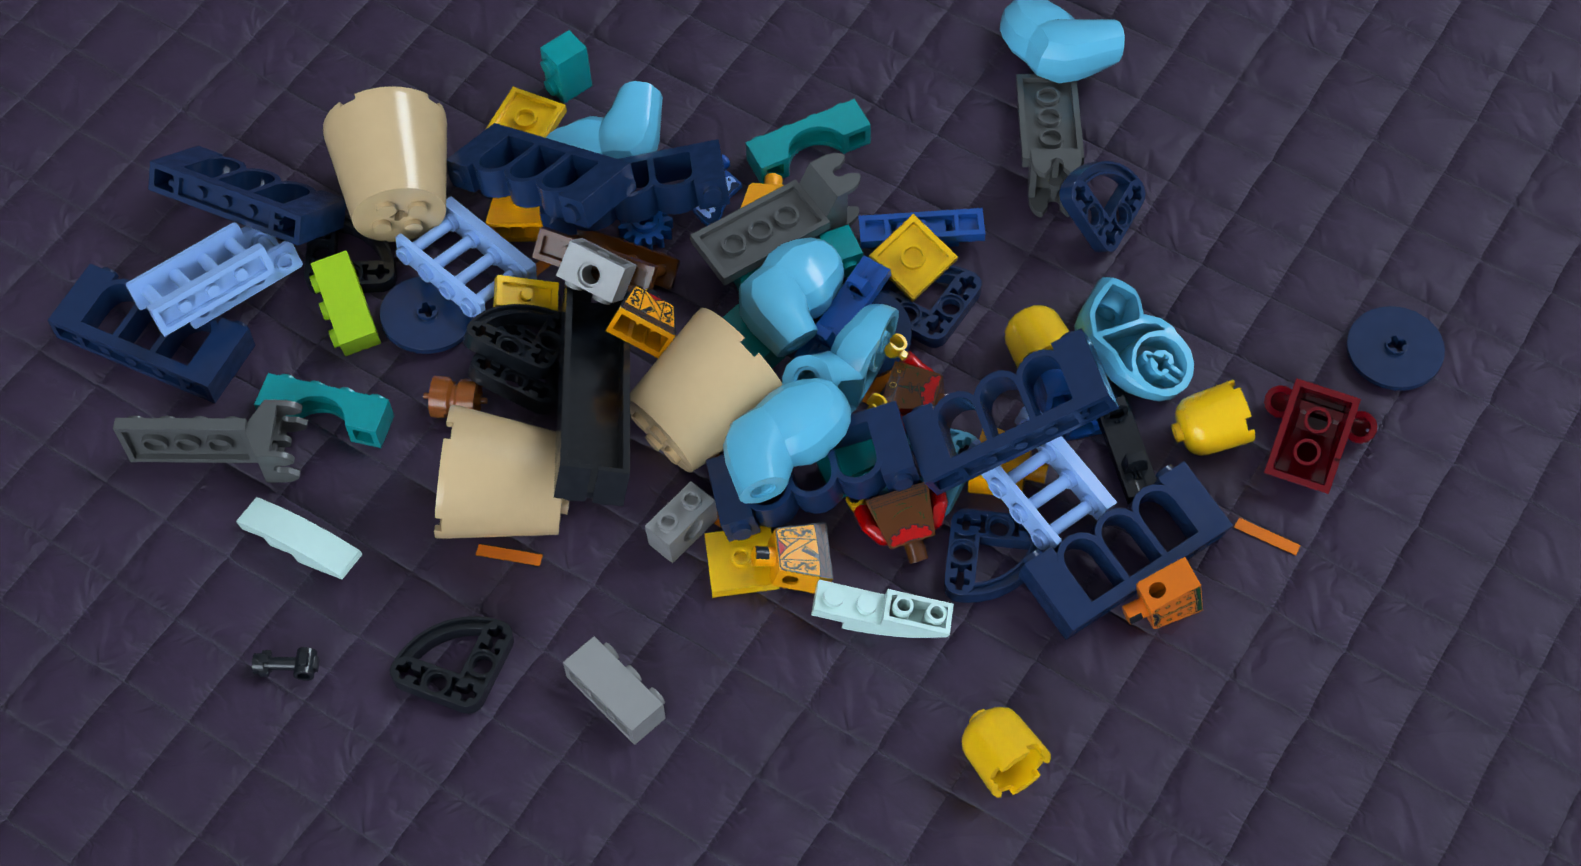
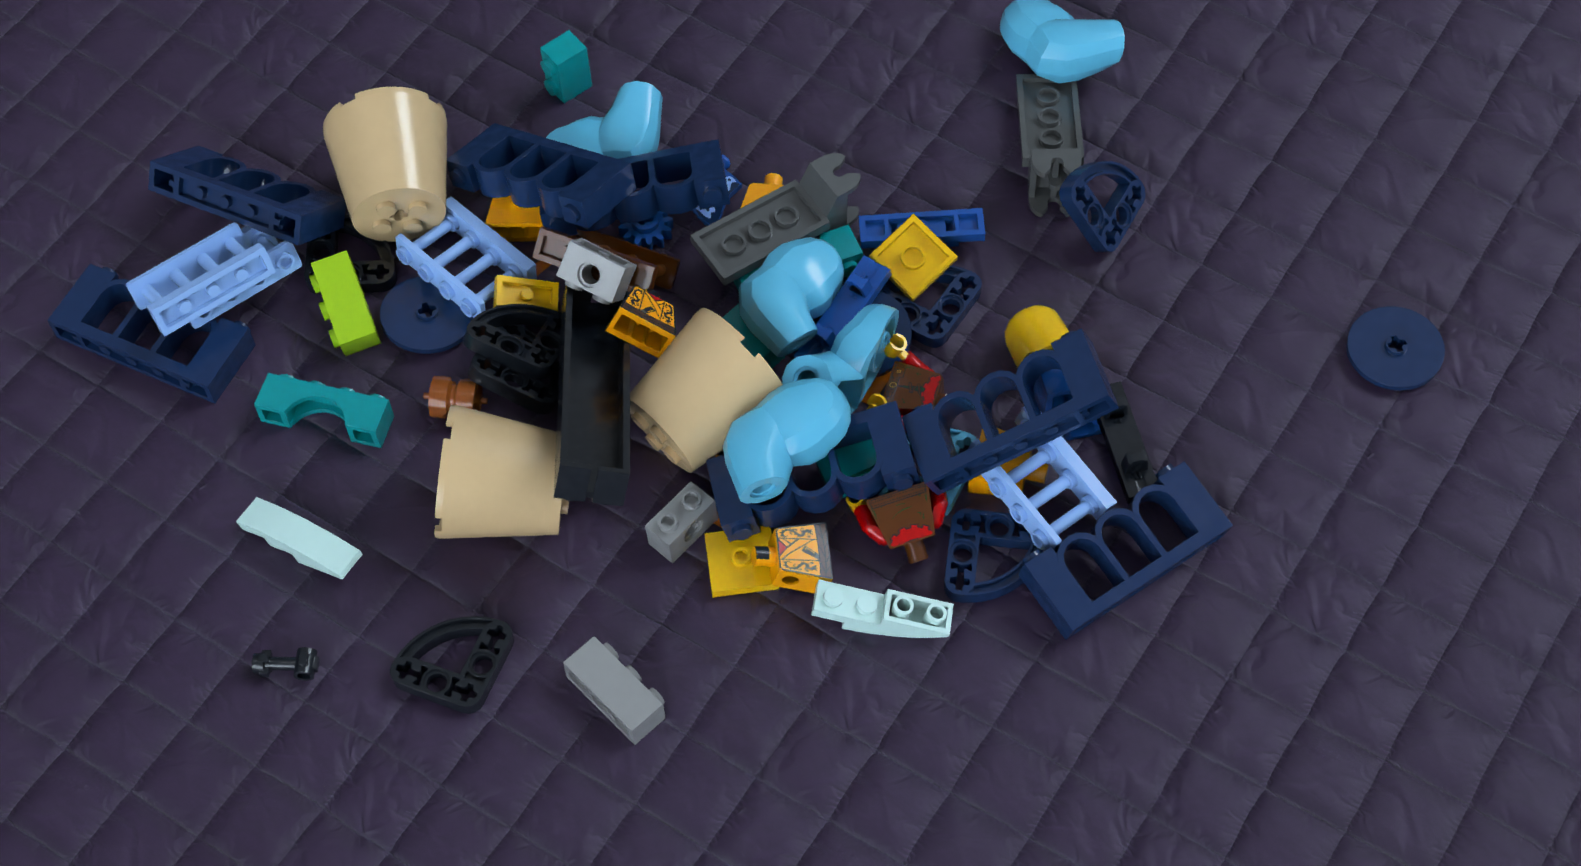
dark grey hinge [113,400,308,483] -> none
orange piece [476,544,543,566] -> none
yellow plate [485,86,567,138] -> none
teal arch [746,99,871,184] -> none
yellow cylinder [962,707,1051,798] -> none
medium azure piece [1074,277,1194,402] -> none
orange torso [1121,557,1203,629] -> none
yellow cylinder [1171,380,1255,456] -> none
orange piece [1234,518,1301,556] -> none
dark red piece [1264,378,1377,494] -> none

